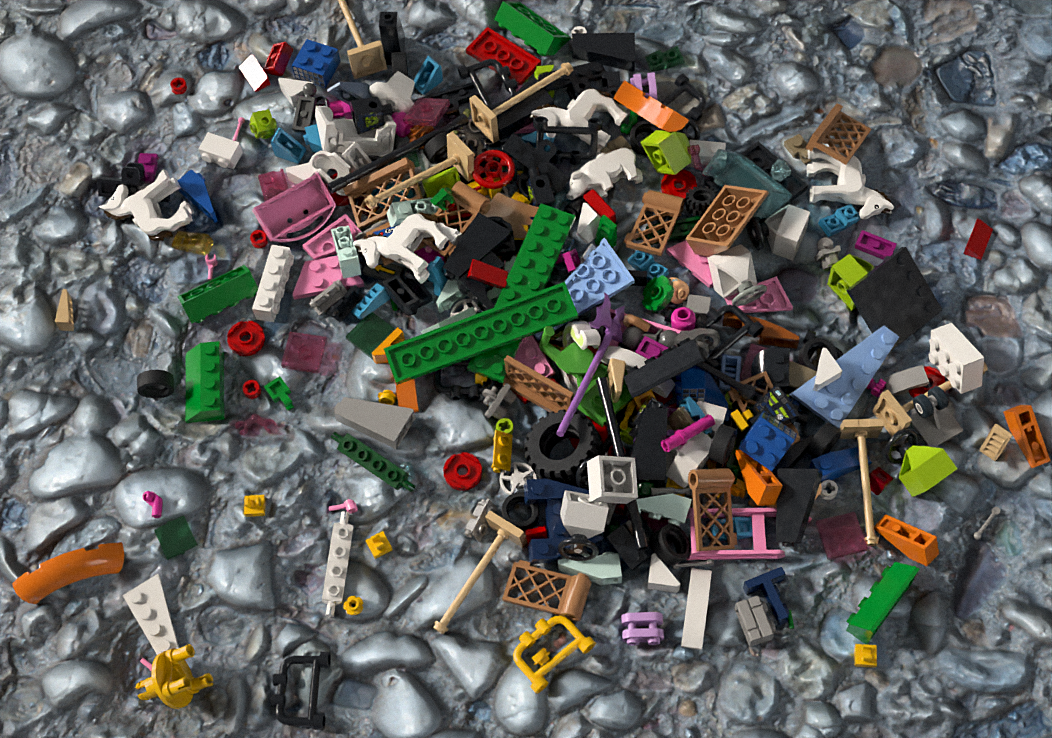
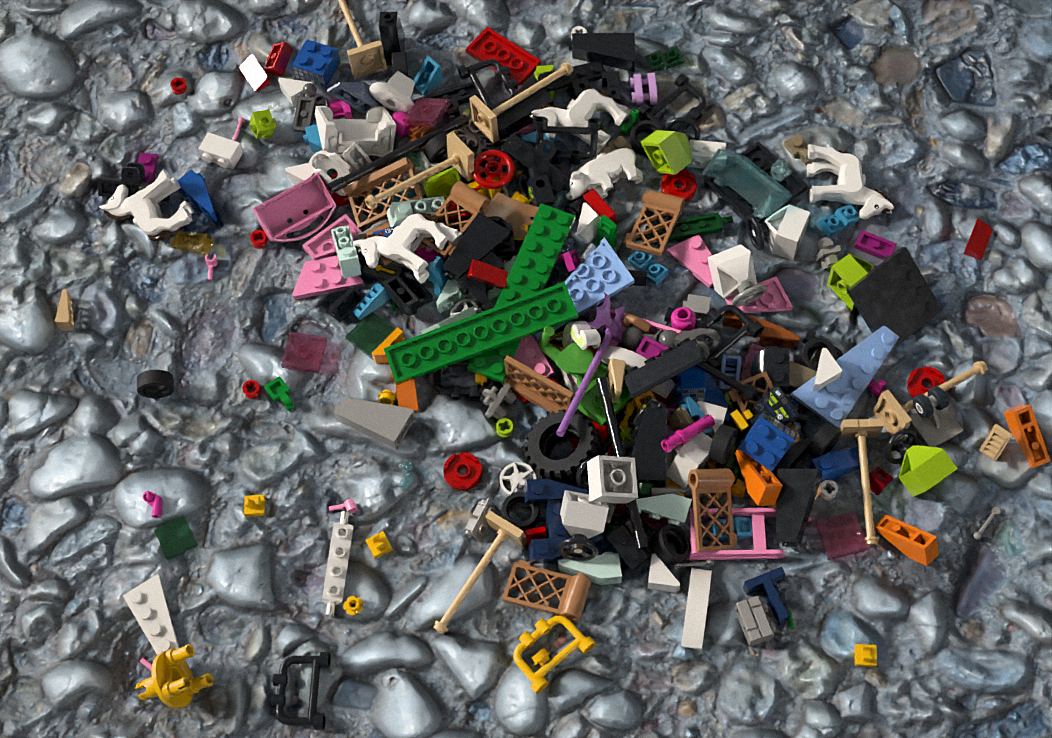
orange brick [12,542,124,604] -> none
green slope [177,265,258,324] -> none
green slope [185,341,225,423] -> none
red tile [227,320,265,356] -> none
clear pink arm [235,414,277,435] -> none
white brick [252,245,294,322] -> none
clear pink plate [258,169,289,201] -> none
dark azure slope [271,127,307,164] -> none
light grey hinge [309,279,348,316] -> none
dark green plate [331,432,416,492] -> none
black torso [350,97,393,135] -> none
green tile [430,187,455,211] -> none
yellow hinge [491,430,513,473] -> none
green slope [494,1,571,57] -> none
orange brick [613,80,689,132] -> none
lavender brick [621,612,664,646] -> none
green tile [642,275,674,312] -> none
light nougat head [669,277,689,304] -> none
medium nougat slope [685,185,769,257] -> none
black tyre [686,186,719,217] -> none
clear pink arm [687,144,713,177] -> none
medium nougat fence [806,103,871,165] -> none
green slope [846,562,920,644] -> none
light grey slope [883,365,929,396] -> none
white brick [929,323,984,394] -> none

